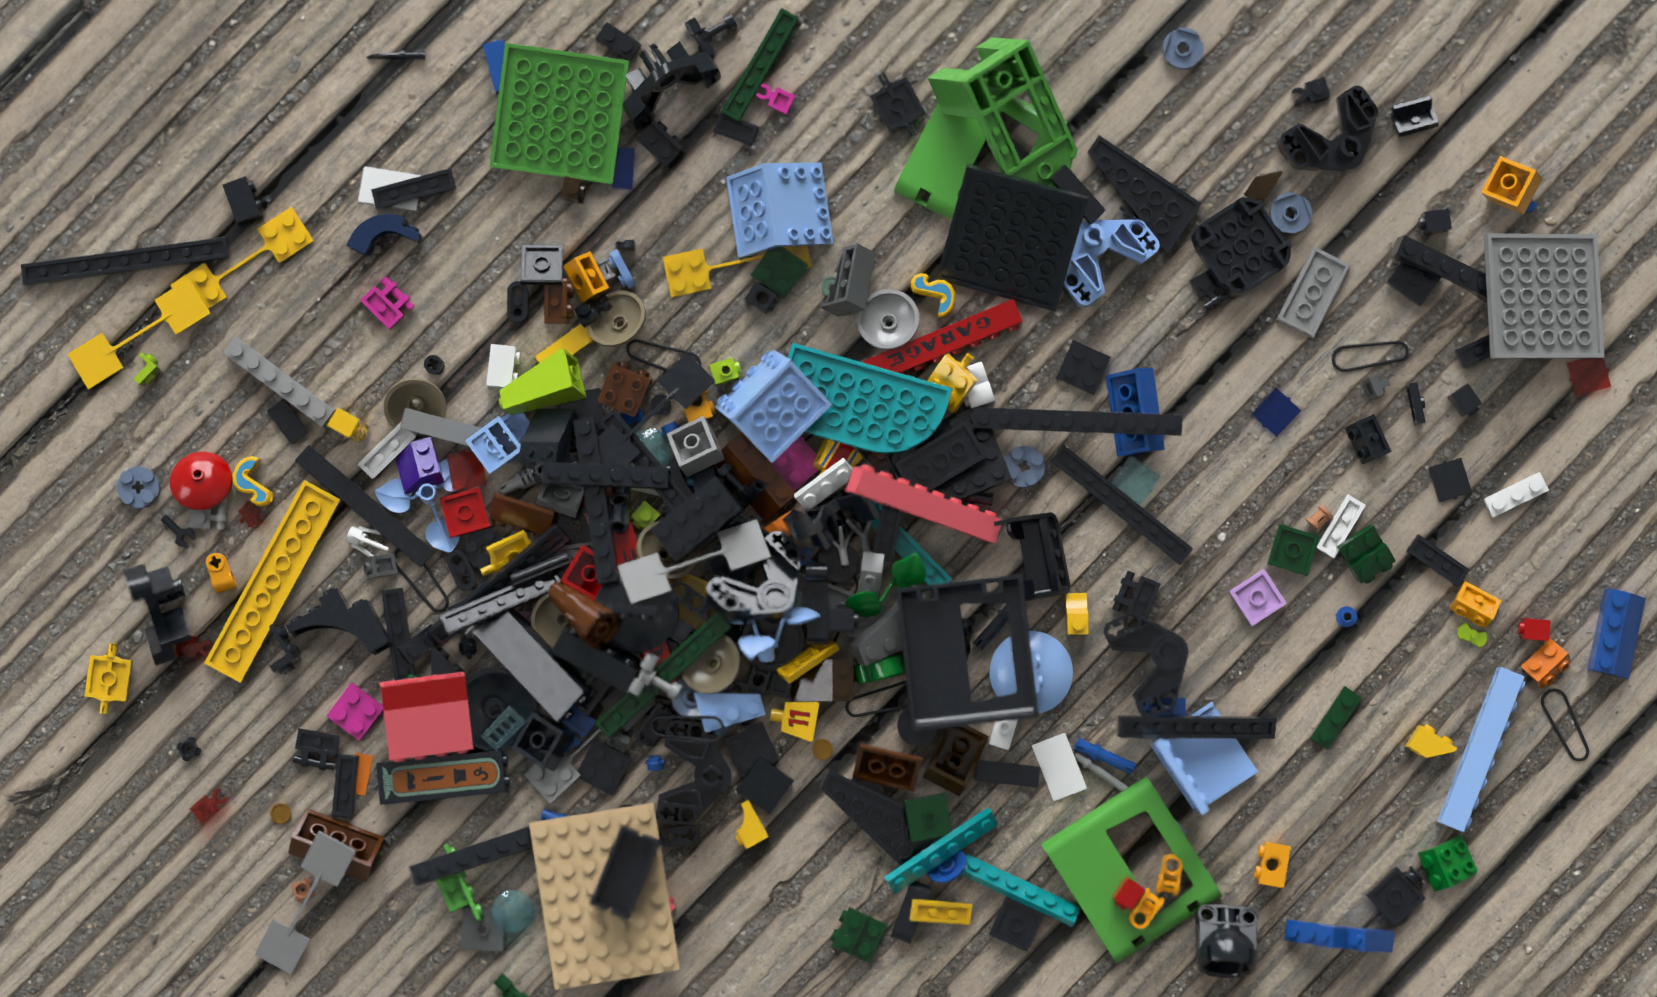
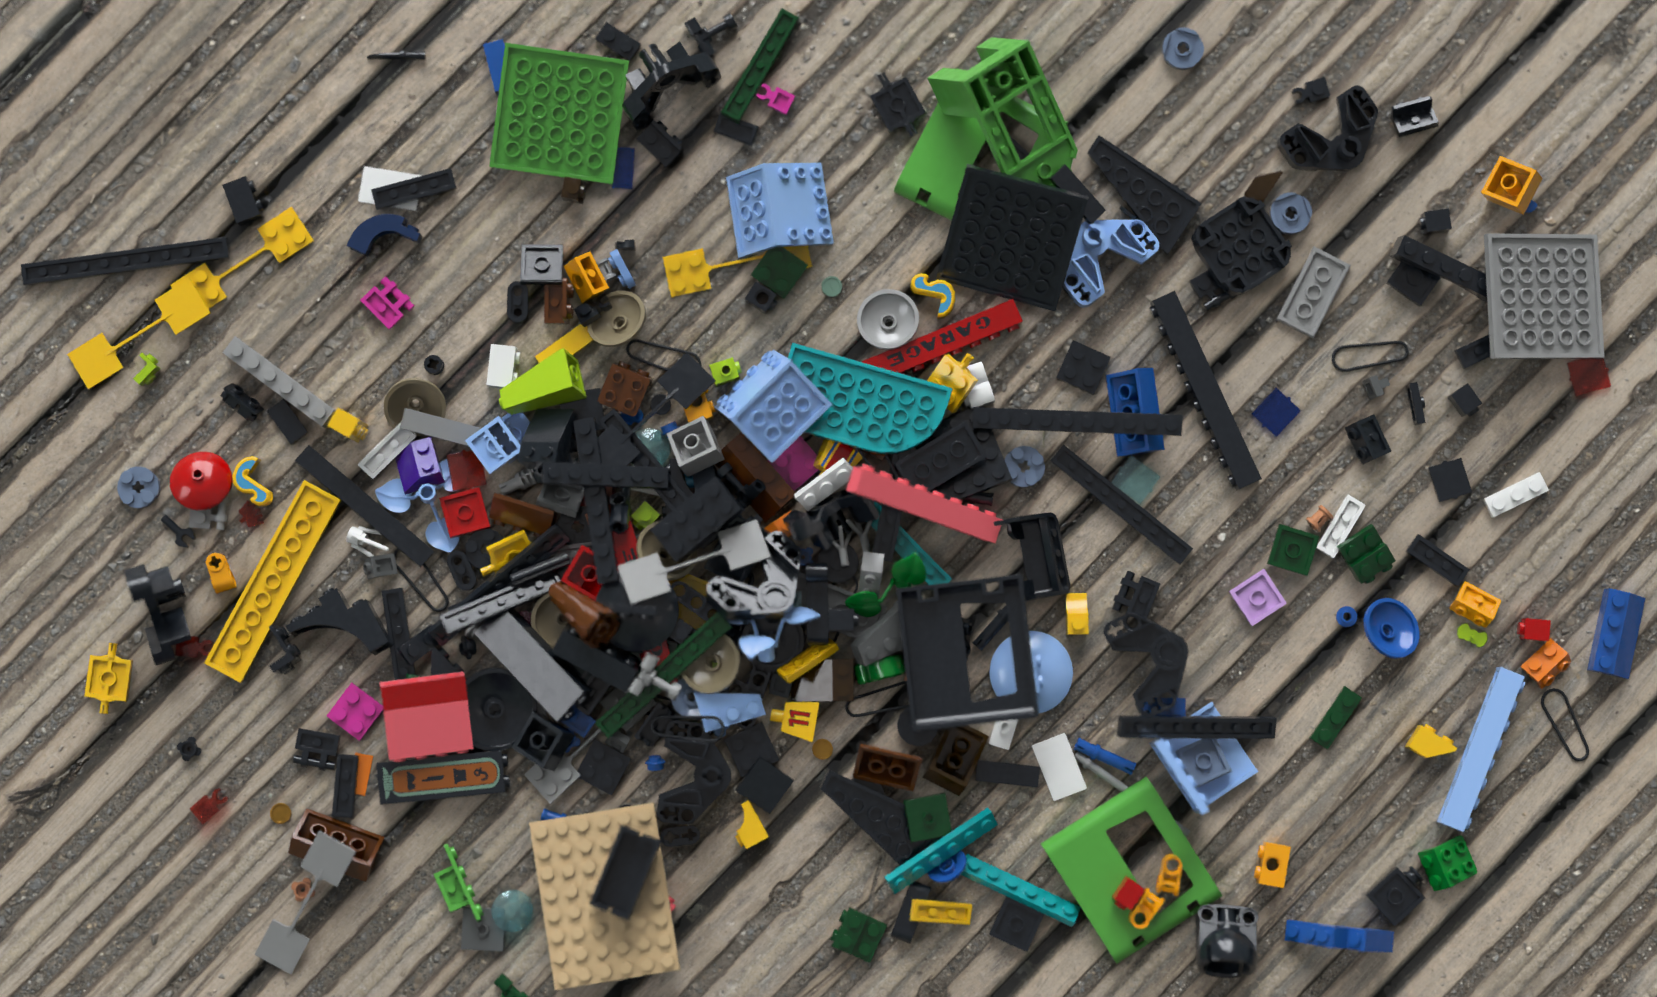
black plate [409,826,533,887] -> none
clear light blue slope [481,705,526,751] -> none
dark grey wedge [820,243,876,317] -> none
none -> black hinge [220,383,264,422]
none -> black brick [1149,291,1262,490]
none -> sand blue plate [1175,738,1232,789]
none -> blue dish [1364,598,1420,659]

